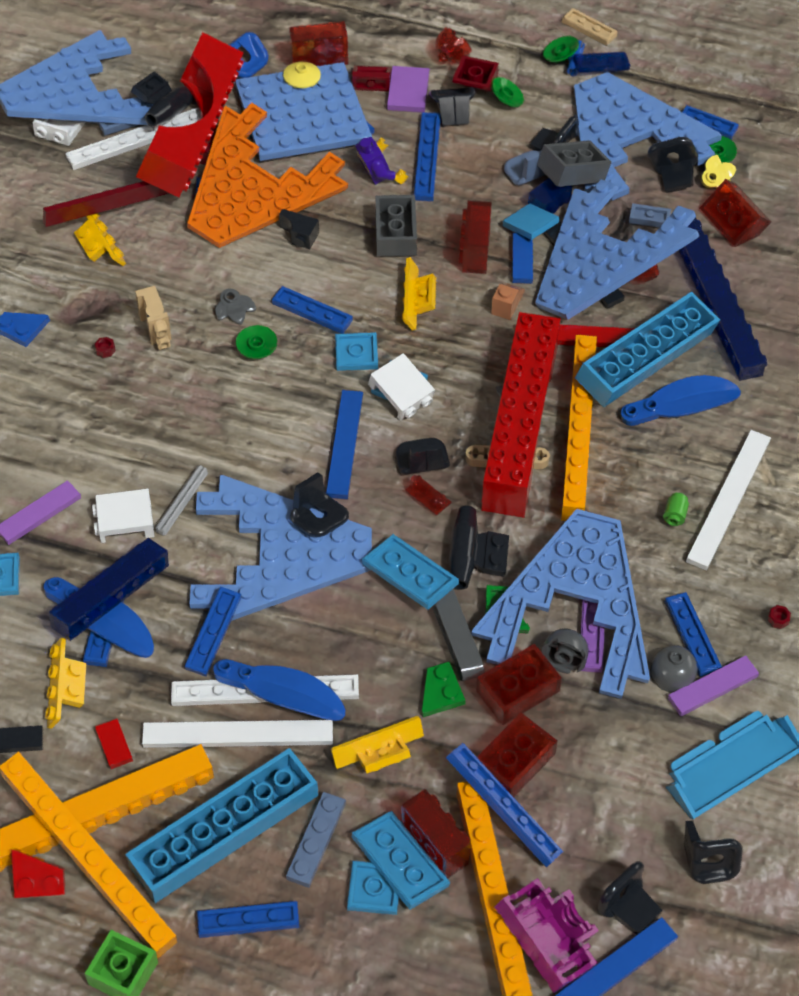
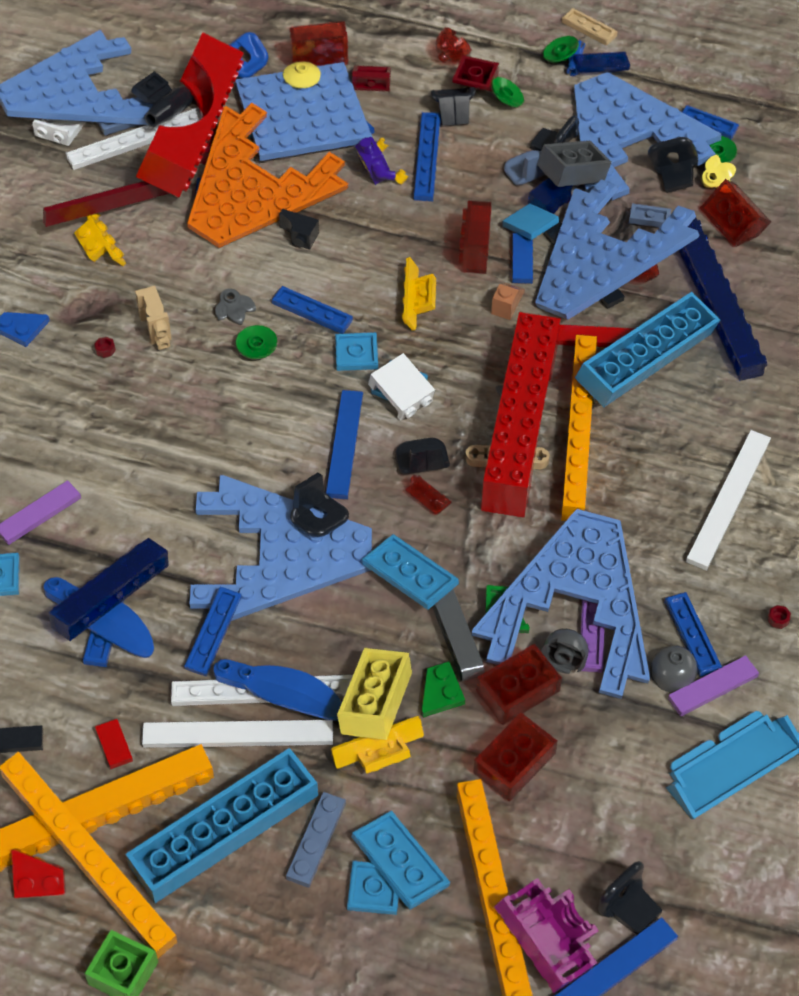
yellow bracket [45,637,86,729] -> none
white panel [92,489,155,543] -> none
light grey axle [155,465,208,536] -> none
blue tile [197,901,300,938] -> none
dark grey brick [375,195,417,256] -> none
medium lavender tile [387,66,430,112] -> none
clear red brick [401,789,471,879] -> none
blue tile [446,743,563,868] -> none
black plate [448,506,509,590] -> none
blue plant [621,375,741,426] -> none
bright green brick [663,493,689,526] -> none
black piece [684,820,743,884] -> none
none -> light yellow brick [337,648,412,740]

